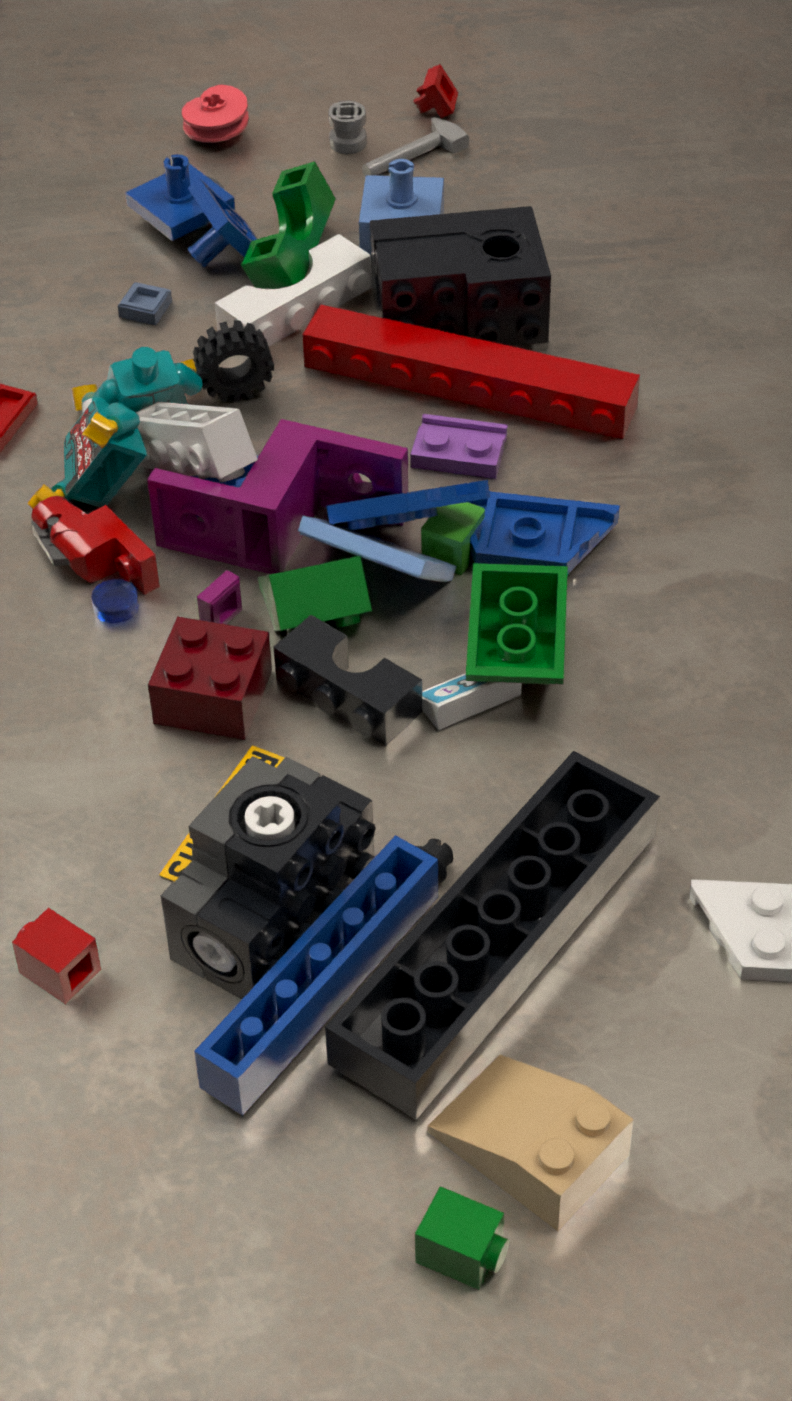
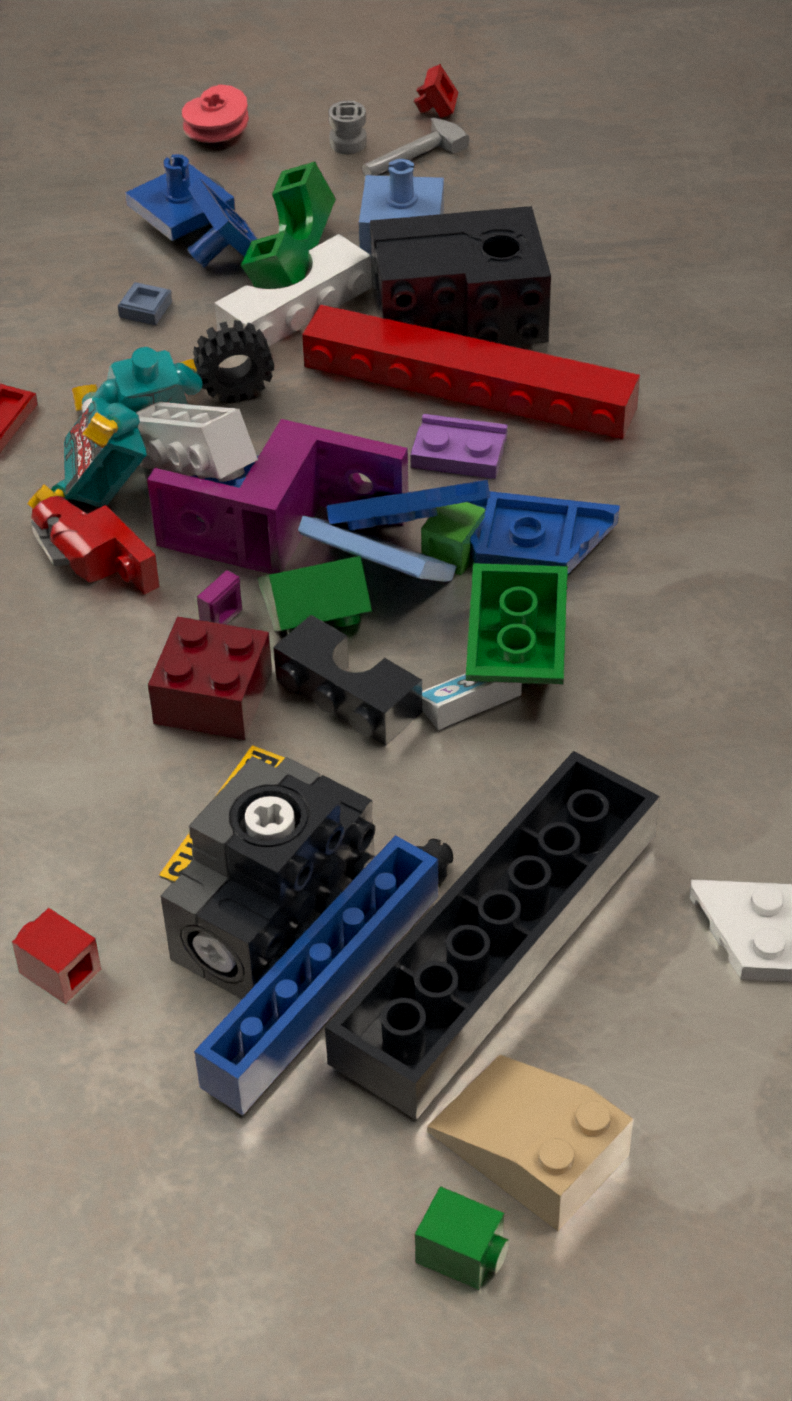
clear blue tile [91,579,139,623] -> none

